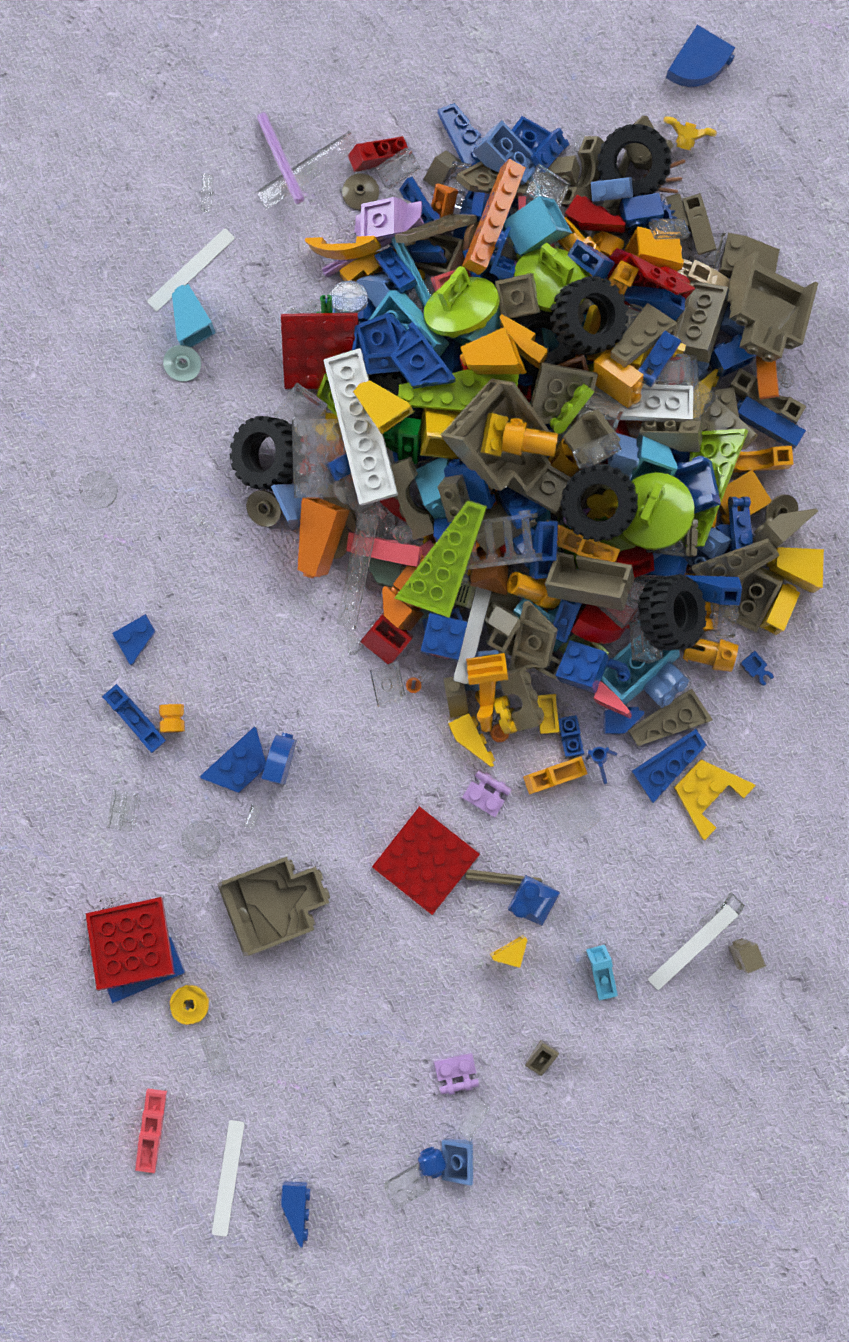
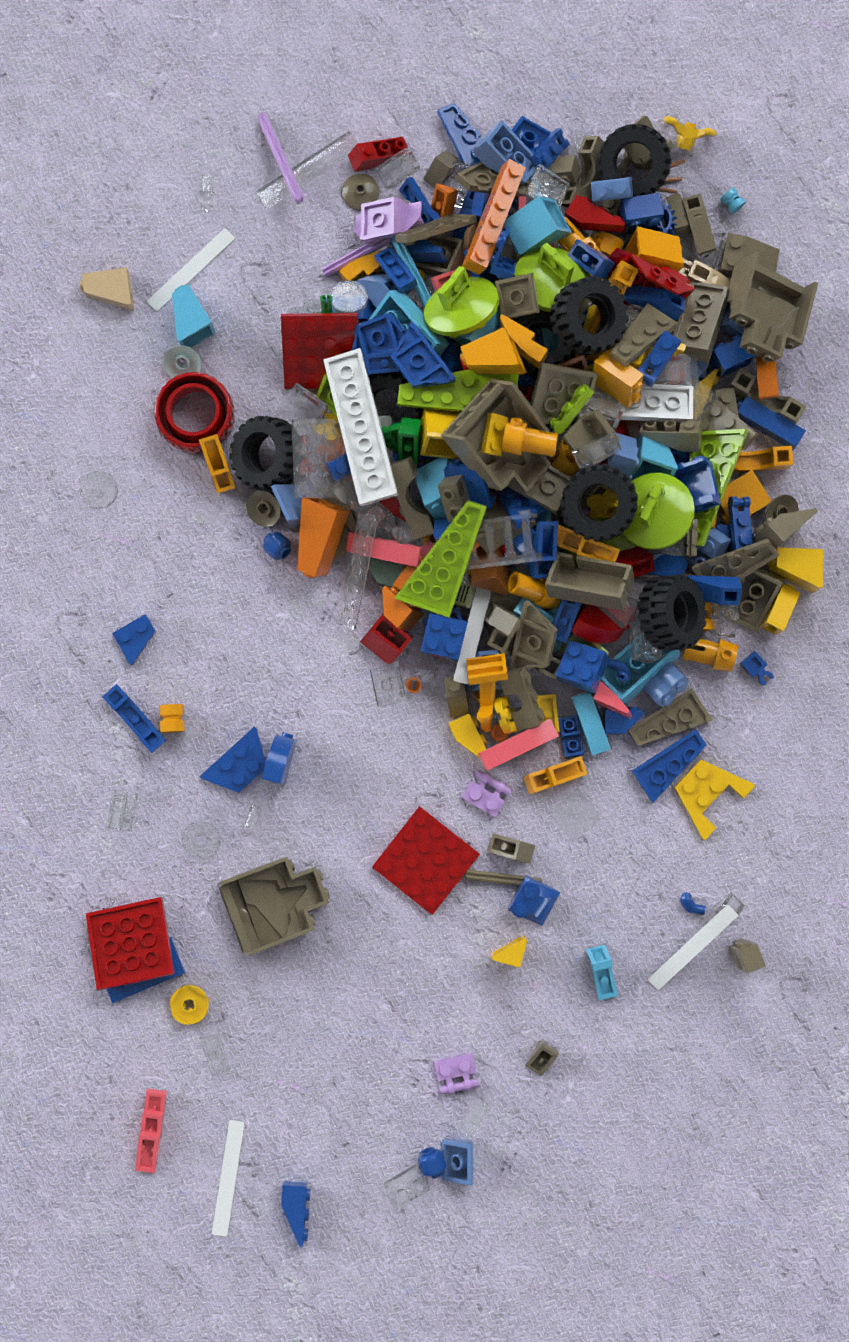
light orange slope [305,236,381,260] -> none
yellow slope [353,380,414,434] -> none
blue plant [586,747,617,784] -> none
clear plate [648,218,690,239] -> none
blue brick [665,24,735,87] -> none
none -> tan slope [79,267,134,310]
none -> red tyre [154,372,235,454]
none -> light orange slope [199,434,236,494]
none -> blue head [263,532,291,560]
none -> coral slope [478,719,559,771]
none -> dark tan slope [488,833,535,864]
none -> medium azure slope [571,691,610,756]
none -> blue arm [680,892,706,915]
none -> medium azure wheel [720,187,746,214]

